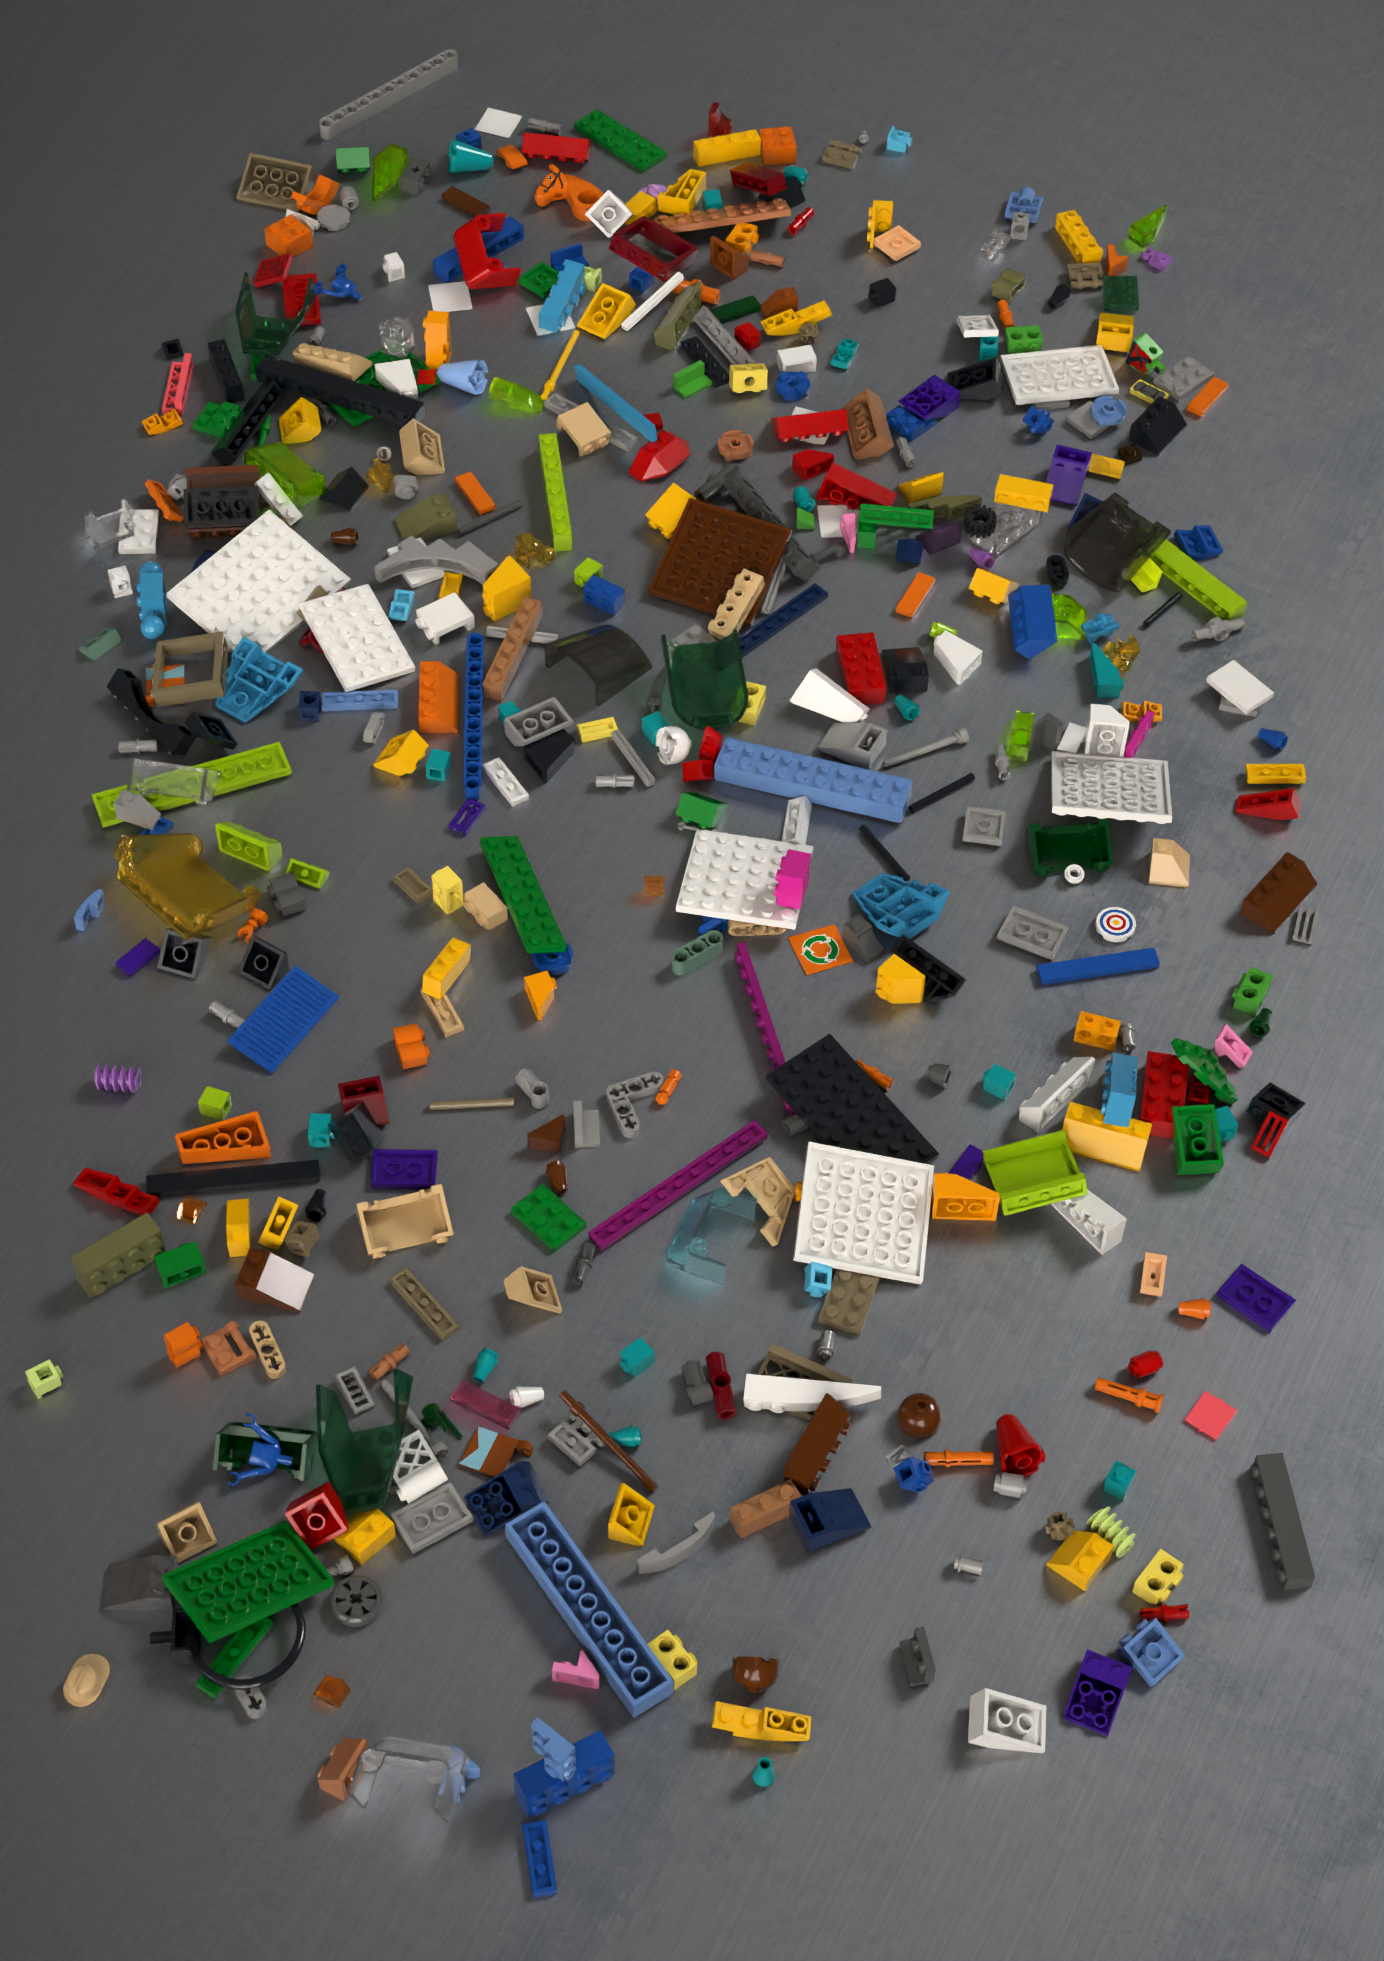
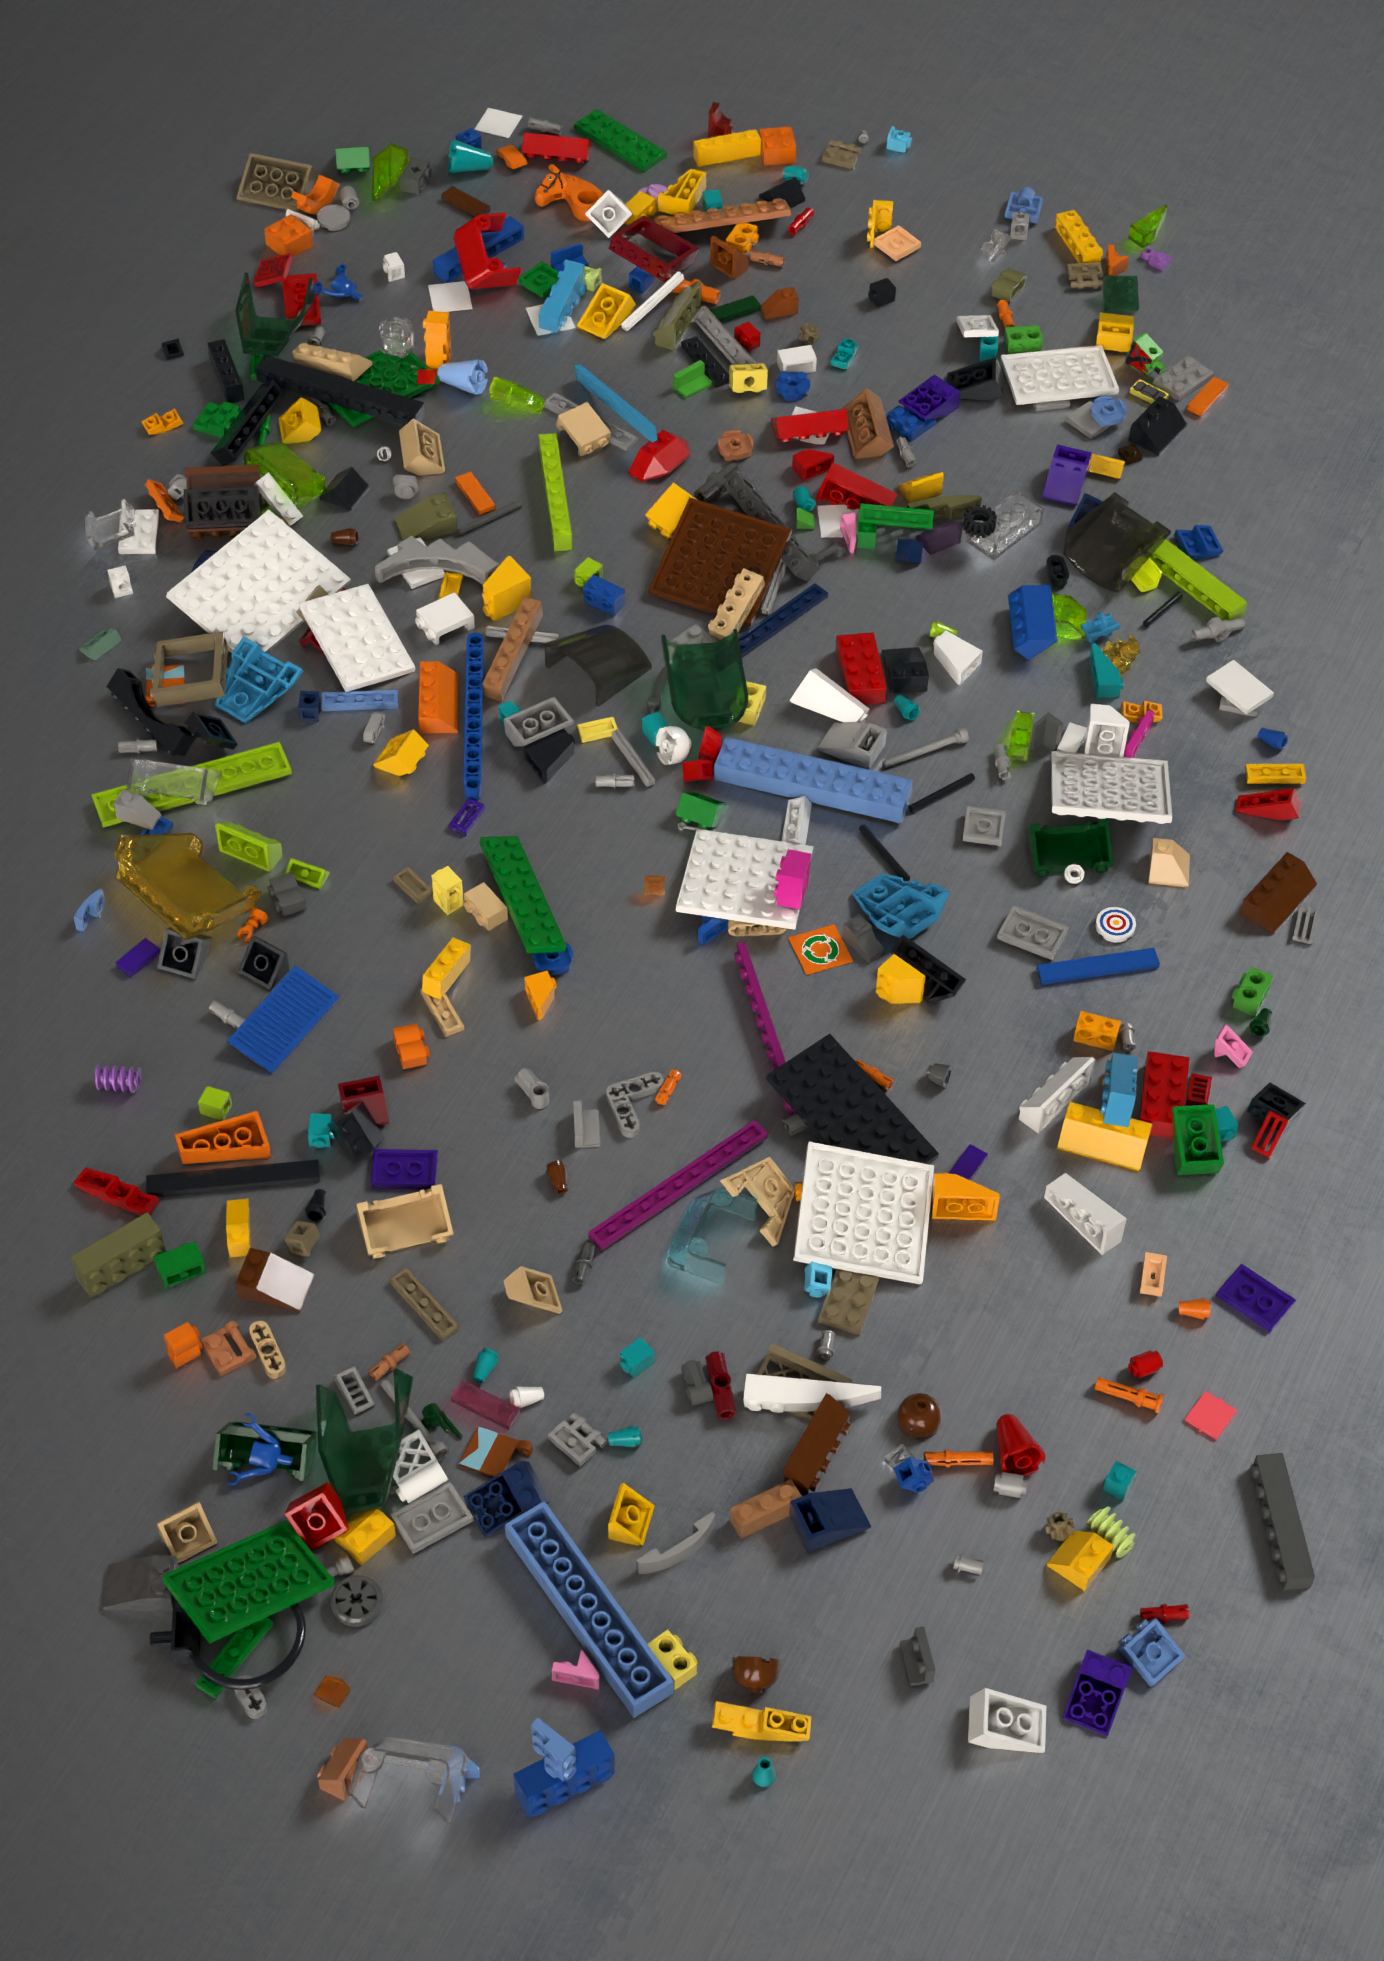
yellowish green brick [25,1359,63,1399] -> none
tan piece [63,1654,110,1707] -> none
dark azure brick [137,561,168,640] -> none
coral fence [162,353,194,415] -> none
clear orange slope [176,1196,208,1225] -> none
yellow brick [258,1196,298,1251] -> none
light grey beam [319,49,458,140] -> none
clear yellow hips [366,458,396,493] -> none
white slope [375,359,418,400] -> none
medium azure slope [388,589,415,621] -> none
teal brick [426,749,451,782] -> none
dark tan bar [430,1098,514,1110] -> none
white tile [482,757,529,807] -> none
green plate [511,1184,587,1253] -> none
clear yellow animal [515,532,556,569] -> none
blue tile [522,1820,557,1898] -> none
reddish brown slope [527,1114,565,1153] -> none
yellow bar [541,330,580,400] -> none
reddish brown bar [559,1390,659,1493] -> none
red tile [643,412,663,430] -> none
sand green beam [672,930,723,975] -> none
dark red brick [730,162,787,196] -> none
yellow slope [760,300,832,336] -> none
orange tile [896,572,935,618] -> none
medium lavender cone [969,547,995,570] -> none
yellow slope [969,568,1019,605] -> none
teal brick [982,1063,1017,1100] -> none
lime panel [982,1129,1088,1216] -> none
yellow brick [994,474,1054,512] -> none
blue brick [1022,406,1055,435] -> none
black cone [1047,284,1071,309] -> none
light yellow brick [1132,1549,1184,1607] -> none
green plate [1171,1038,1238,1104] -> none

